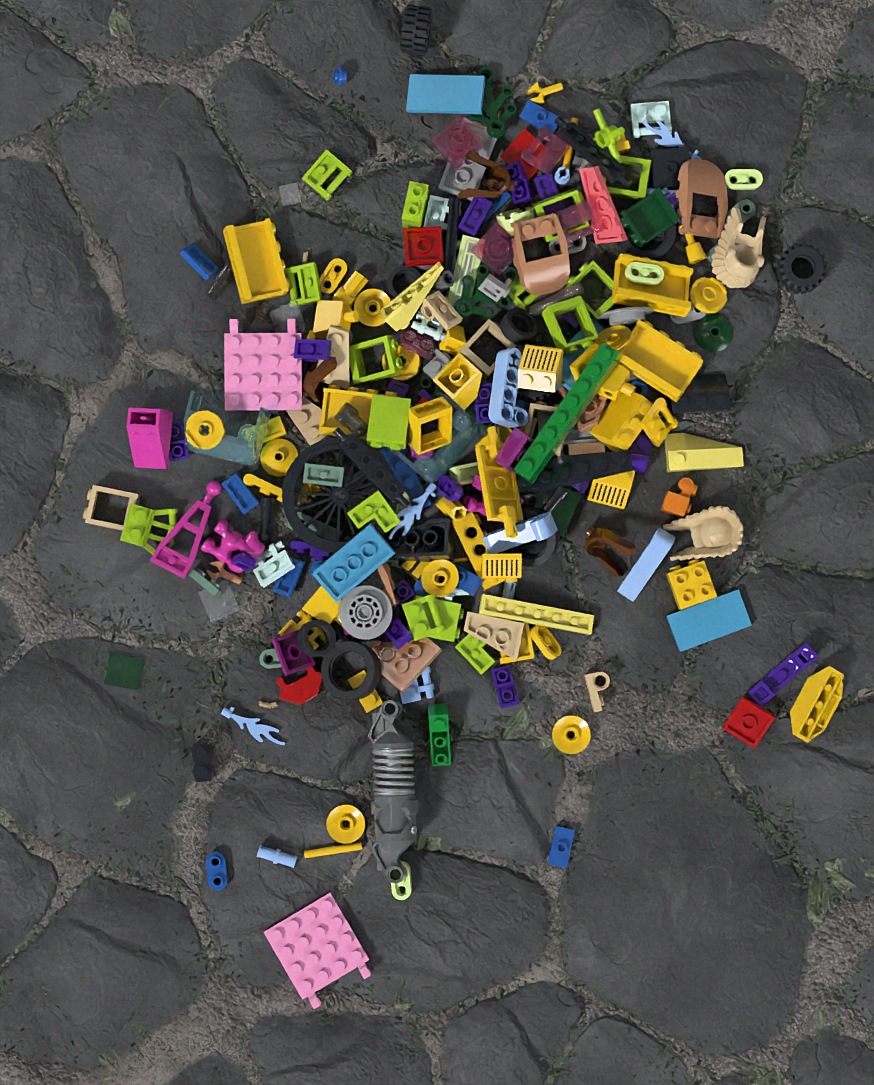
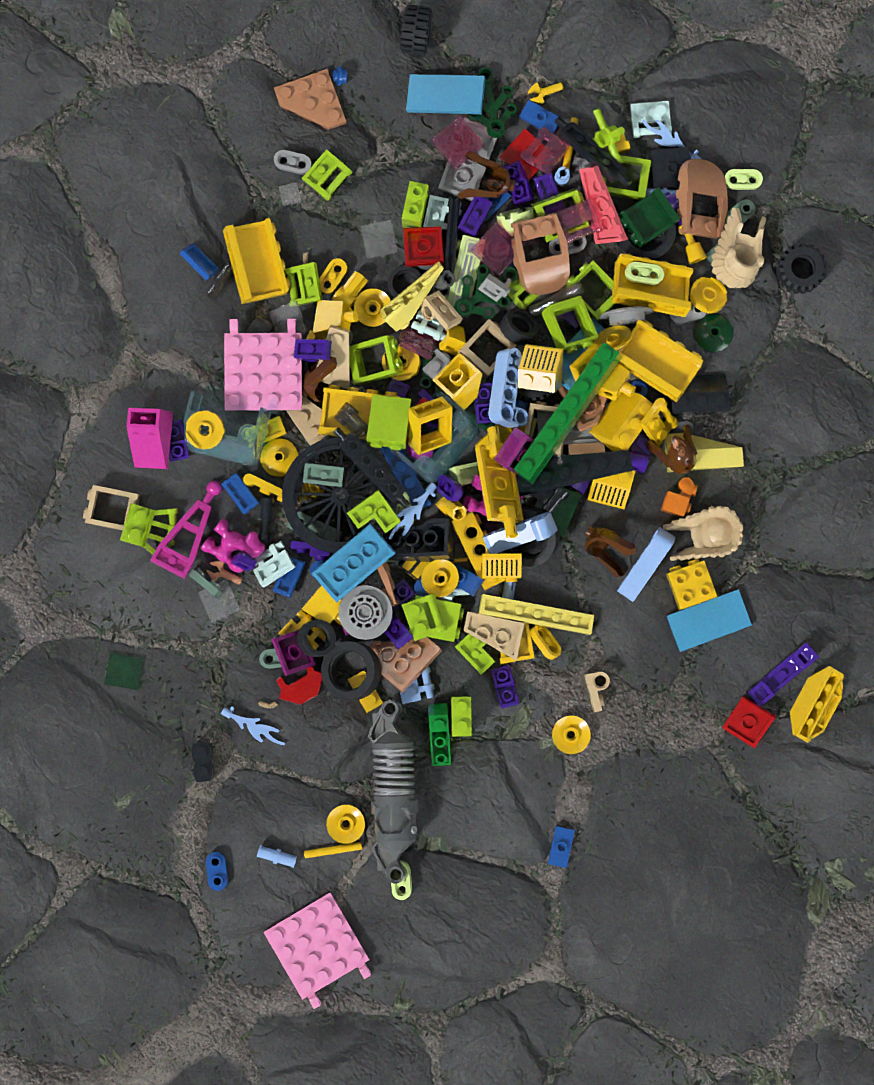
none -> nougat plate [274,69,346,130]
none -> light grey plate [274,150,312,175]
none -> clear piece [360,220,398,259]
none -> lime brick [451,696,472,737]
none -> reddish brown piece [645,424,698,474]

